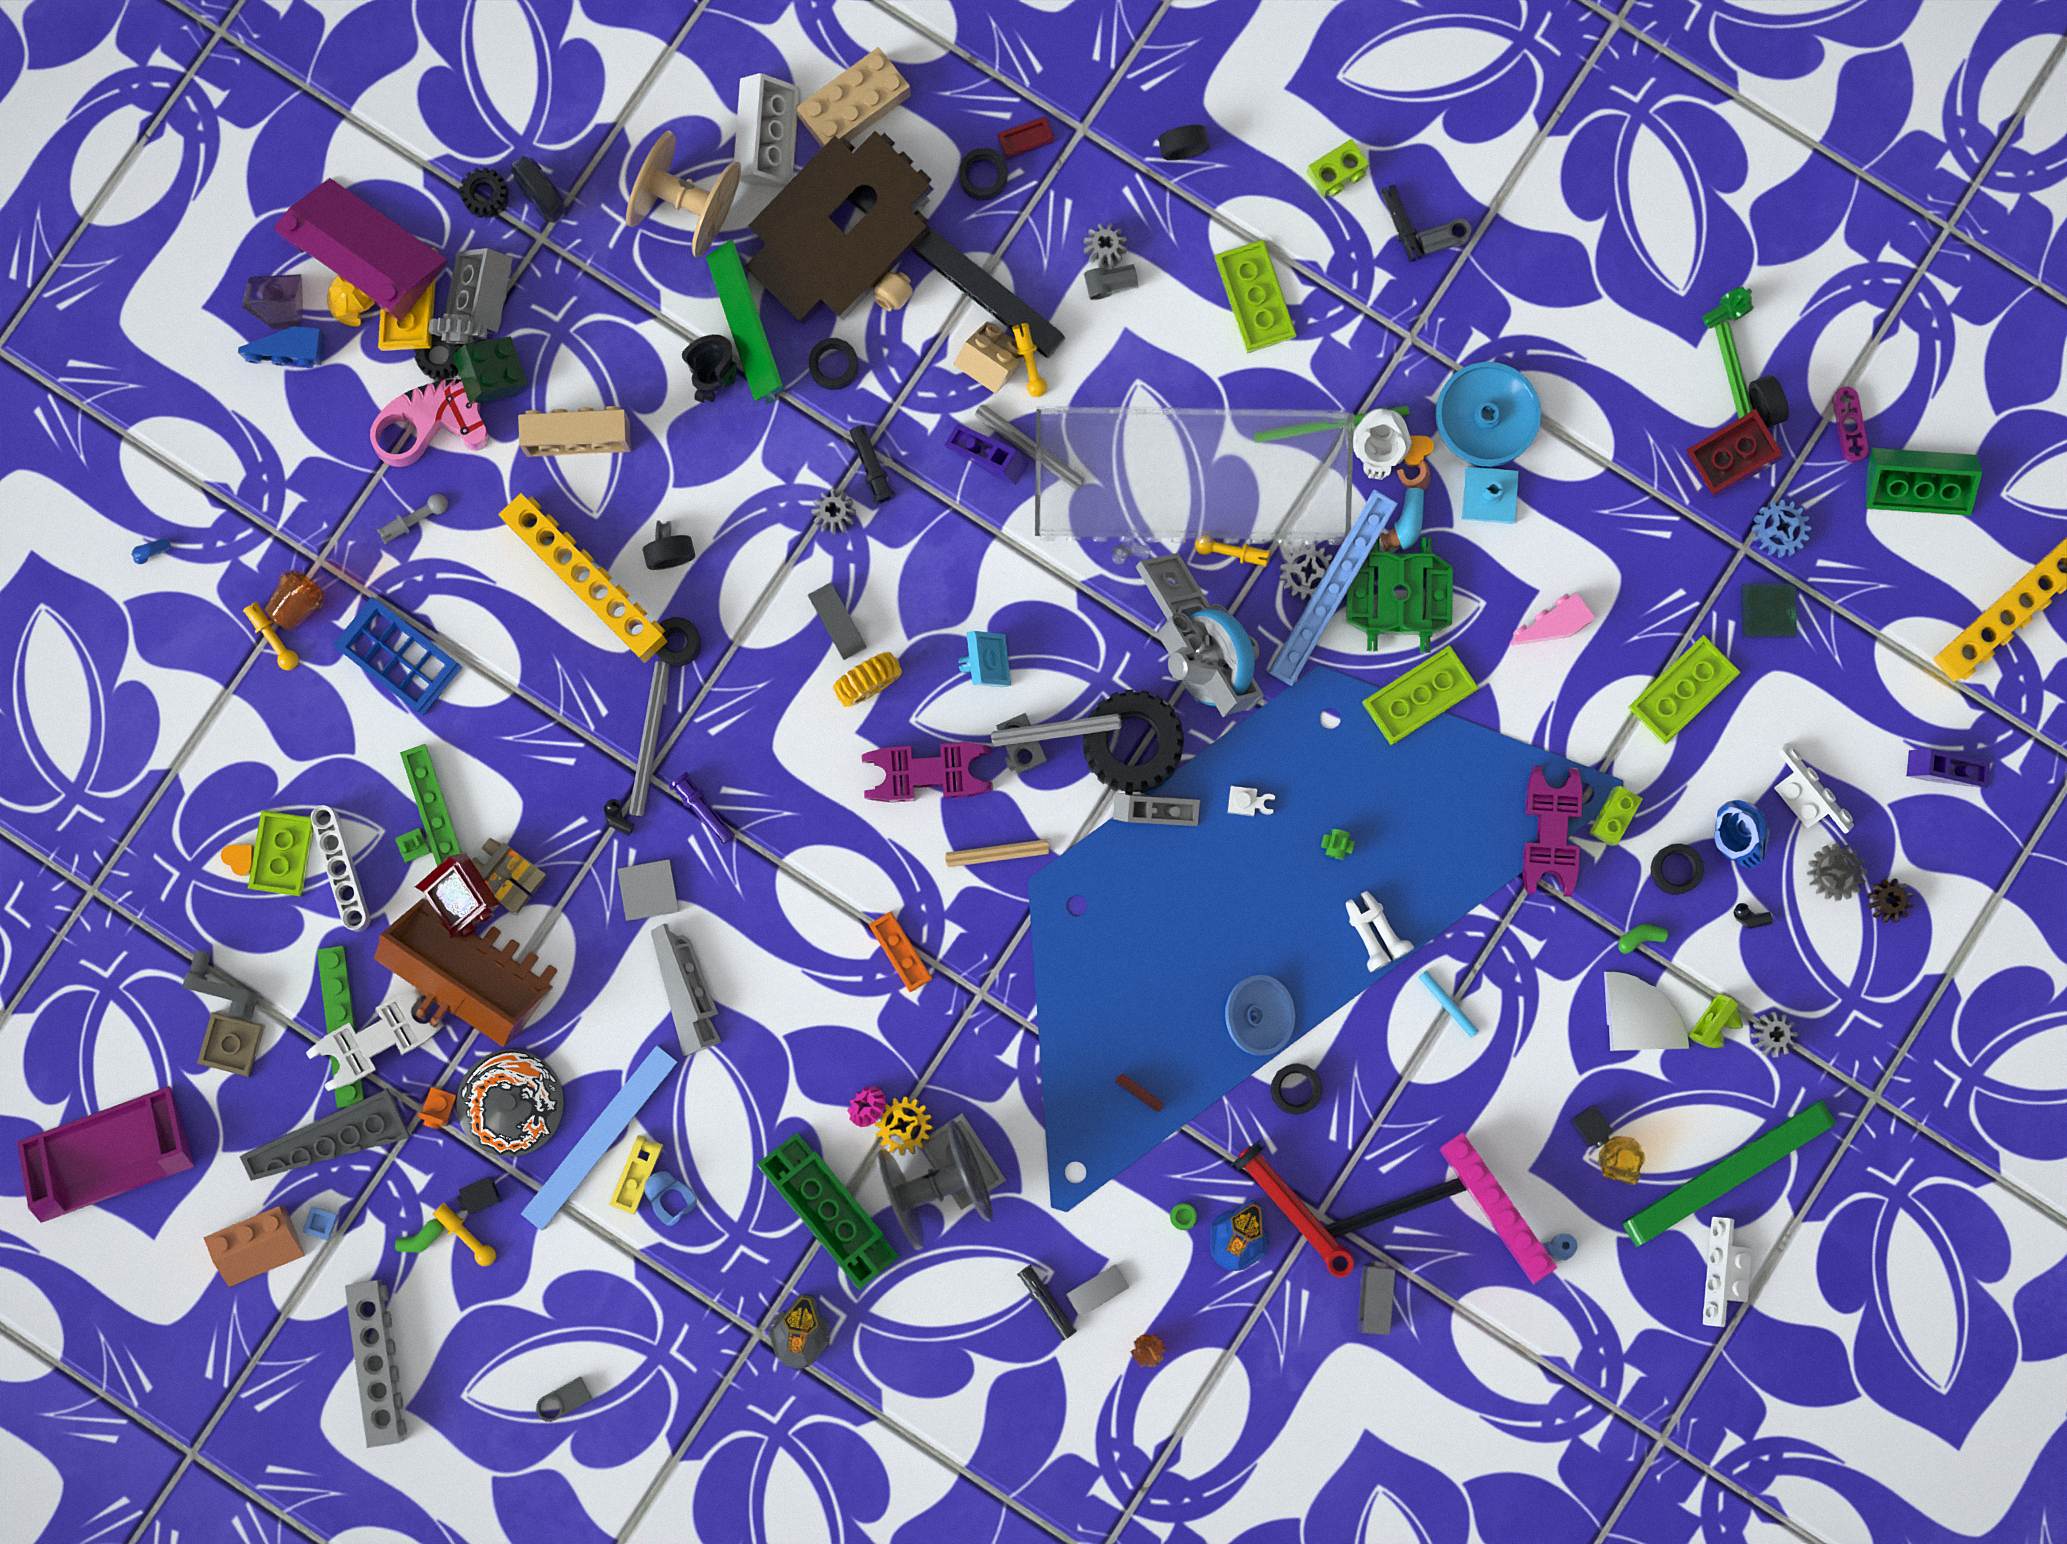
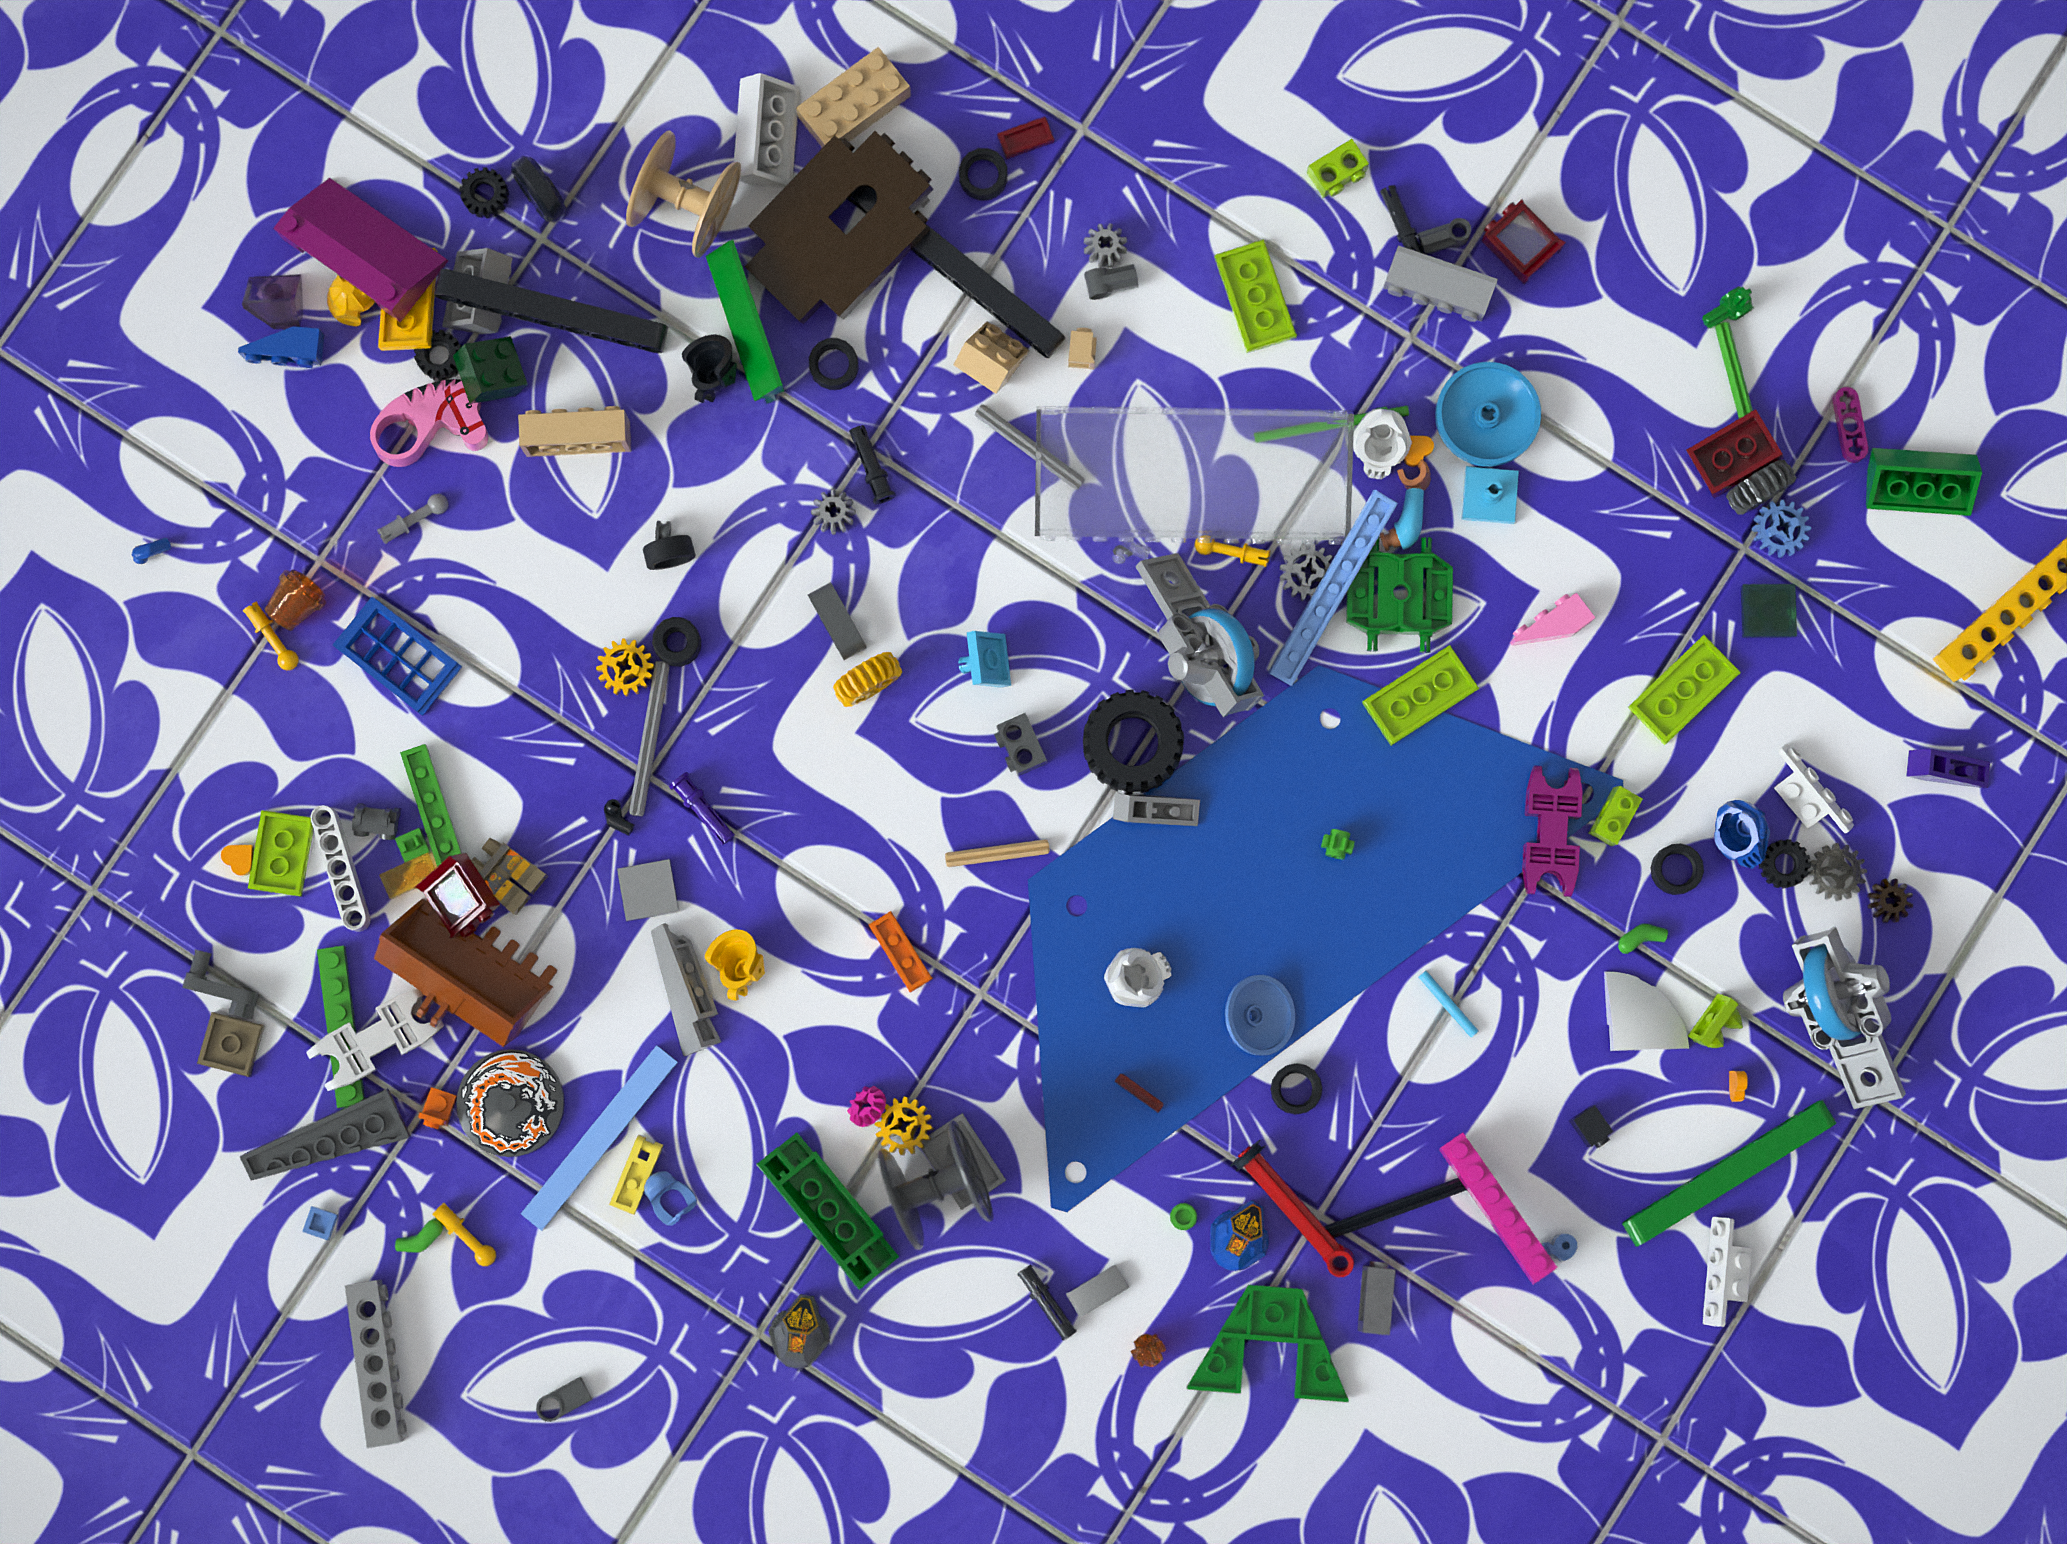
magenta slope [17,1086,194,1223] -> none
nougat slope [203,1206,305,1287] -> none
light grey gear [429,314,487,344] -> none
black brick [457,1177,502,1214] -> none
yellow brick [498,493,667,663] -> none
magenta piece [861,742,993,803] -> none
tan head [874,272,913,311] -> none
dark purple slope [944,423,1029,485] -> none
light grey axle [991,714,1122,746] -> none
yellow pin [1012,323,1047,397] -> none
black tyre [1158,125,1210,161] -> none
white plate [1227,786,1275,816] -> none
white piece [1345,891,1414,972] -> none
clear yellow cap [1598,1136,1645,1185] -> none
black arm [1733,903,1772,929] -> none
black tyre [1749,375,1789,428] -> none
light grey gear [1751,1012,1798,1058] -> none
none -> dark grey piece [352,803,401,840]
none -> clear yellow plate [379,853,436,900]
none -> black beam [434,269,669,353]
none -> yellow gear [596,638,654,697]
none -> yellow helmet [705,929,765,1001]
none -> tan window [1068,328,1097,370]
none -> white helmet [1104,948,1172,1008]
none -> green wing [1186,1285,1349,1403]
none -> light grey slope [1383,245,1498,322]
none -> dark red window [1481,199,1566,285]
none -> dark grey gear [1726,460,1796,515]
none -> light orange tile [1729,1071,1748,1102]
none -> black tyre [1759,839,1811,889]
none -> light grey piece [1783,927,1906,1109]

